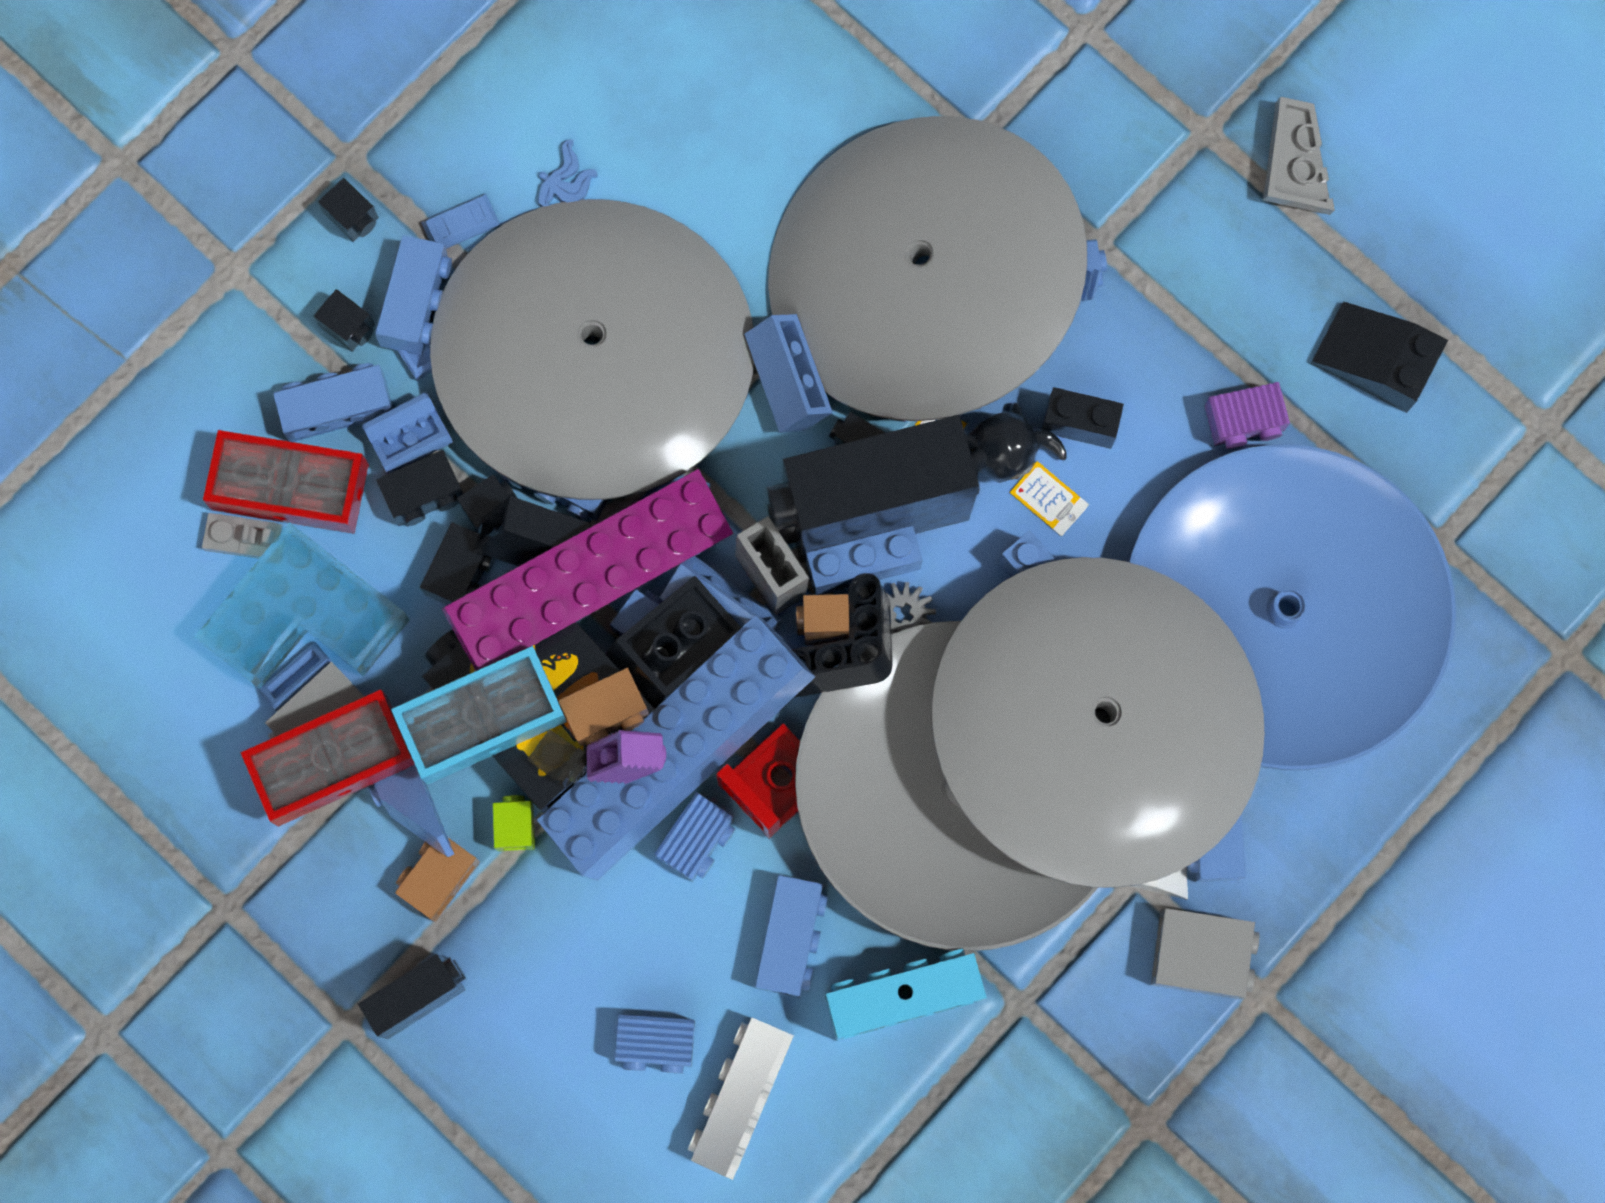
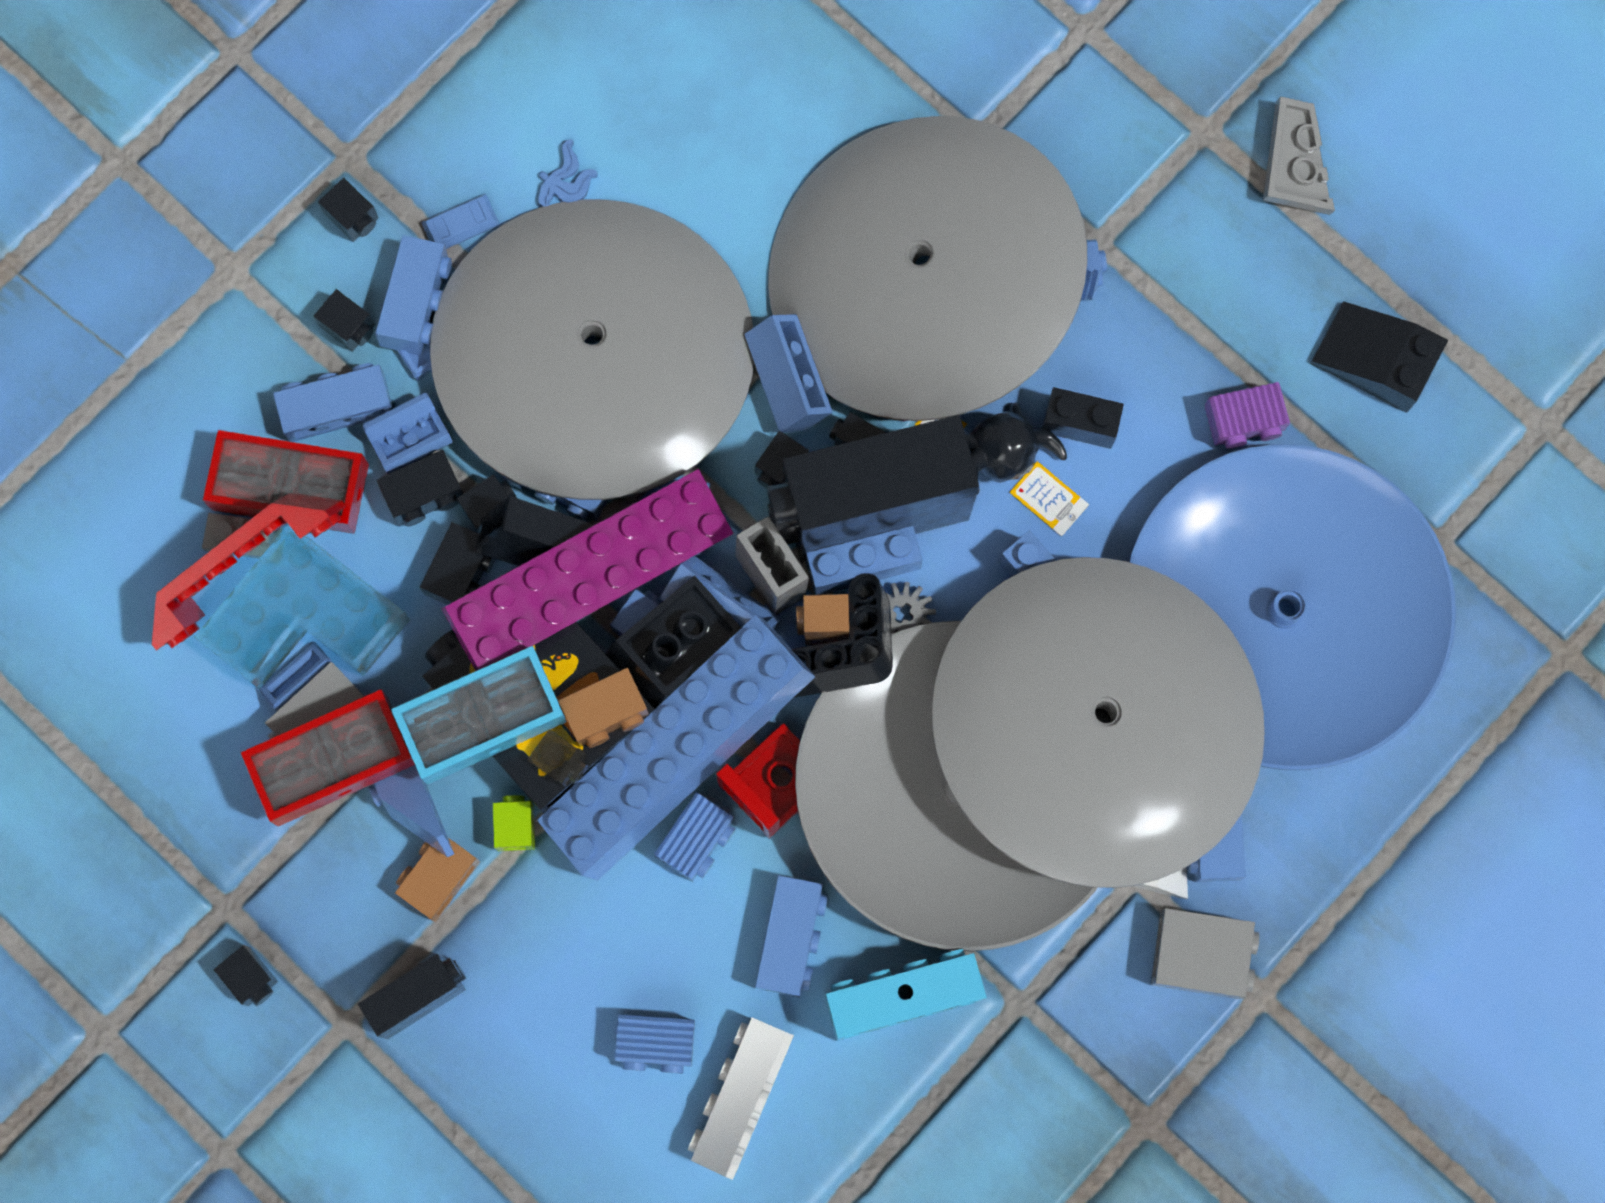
medium lavender brick [587,730,666,784] -> none
none -> red slope [151,493,346,651]
none -> black brick [213,945,278,1006]
none -> black brick [755,431,809,489]

